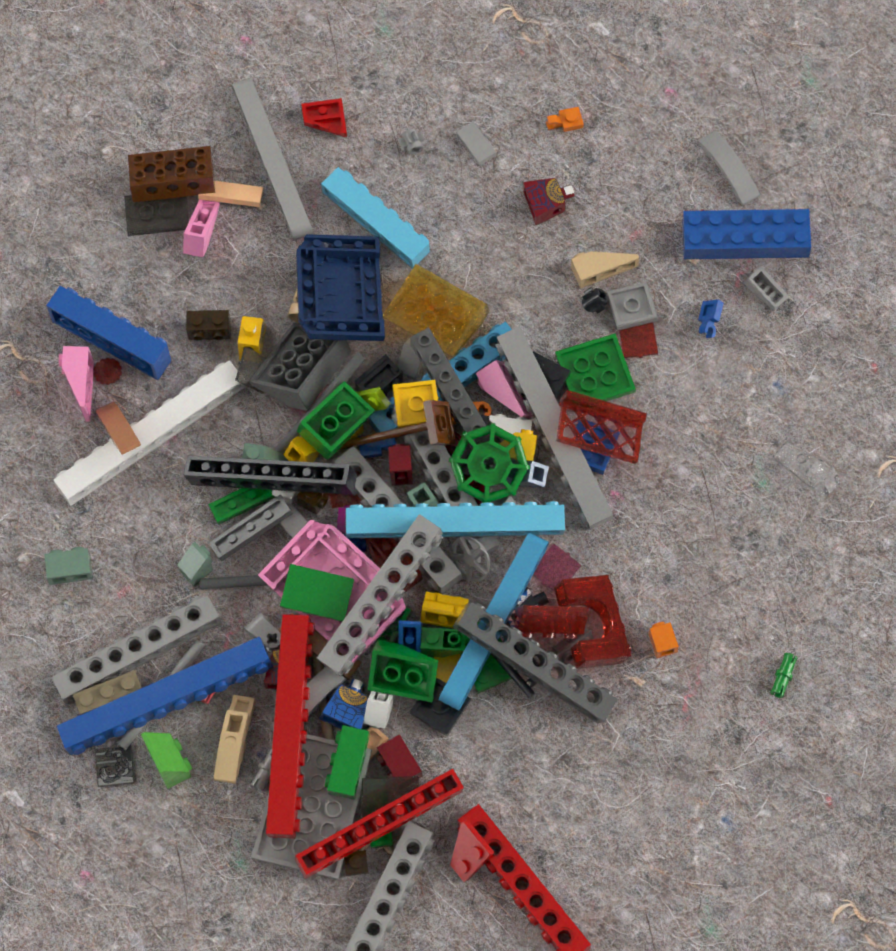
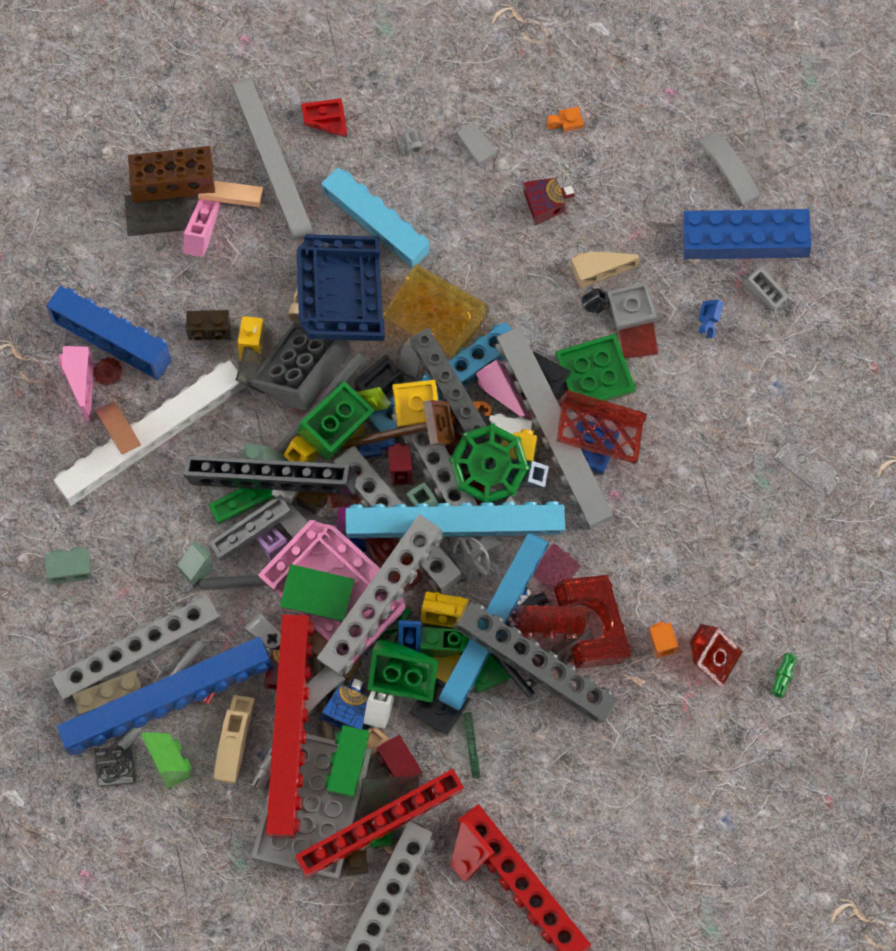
none -> lavender slope [256,527,288,562]
none -> clear green bar [463,712,481,779]
none -> clear red slope [690,624,743,688]

